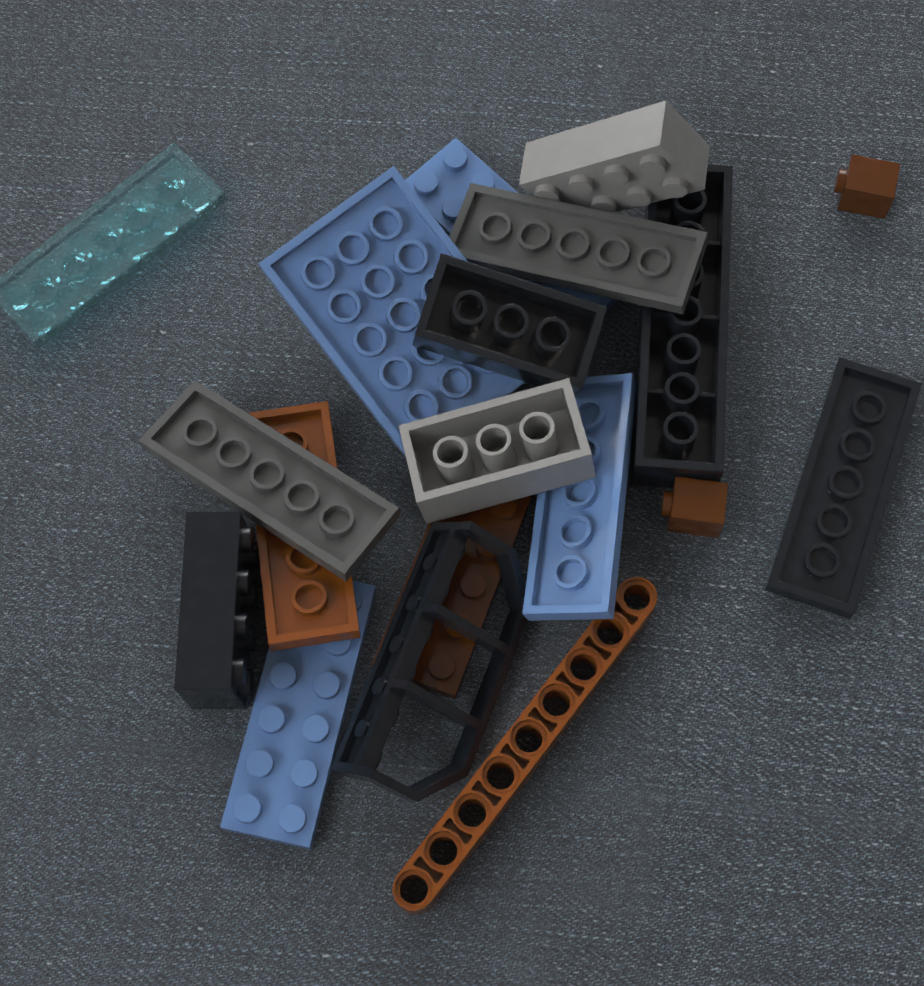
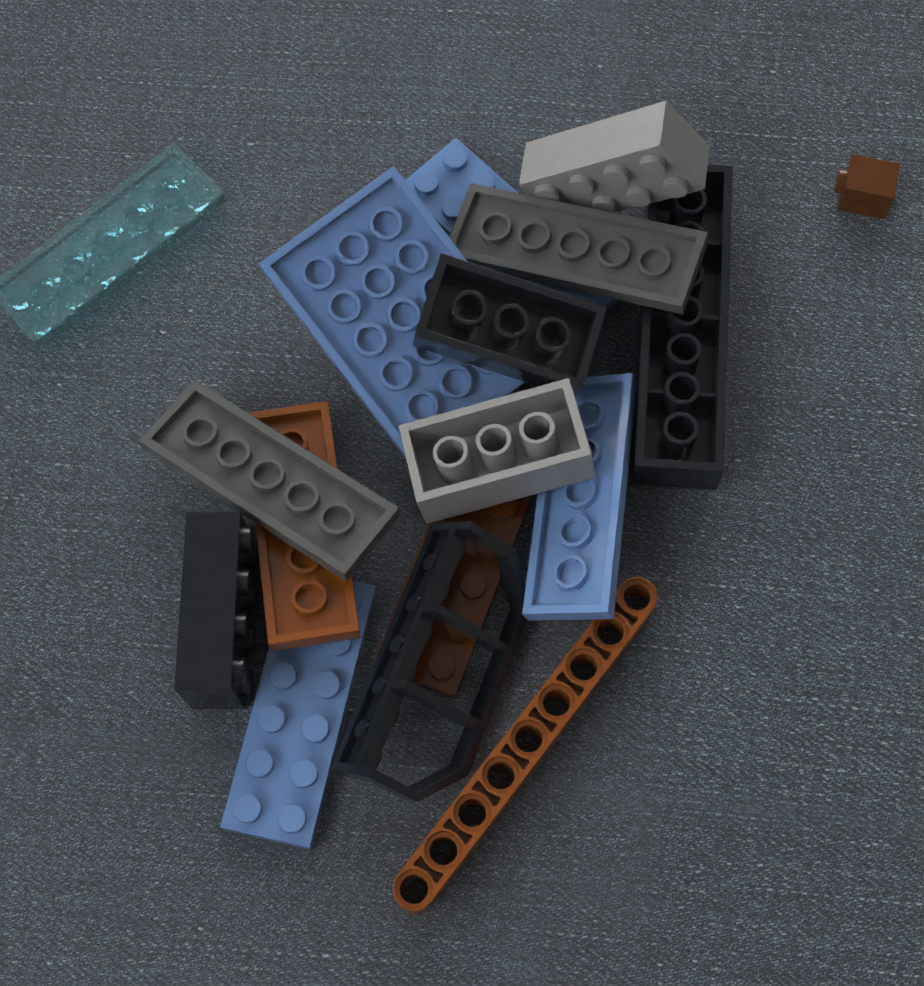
reddish brown brick [661,476,728,538] -> none
black plate [765,357,922,619] -> none

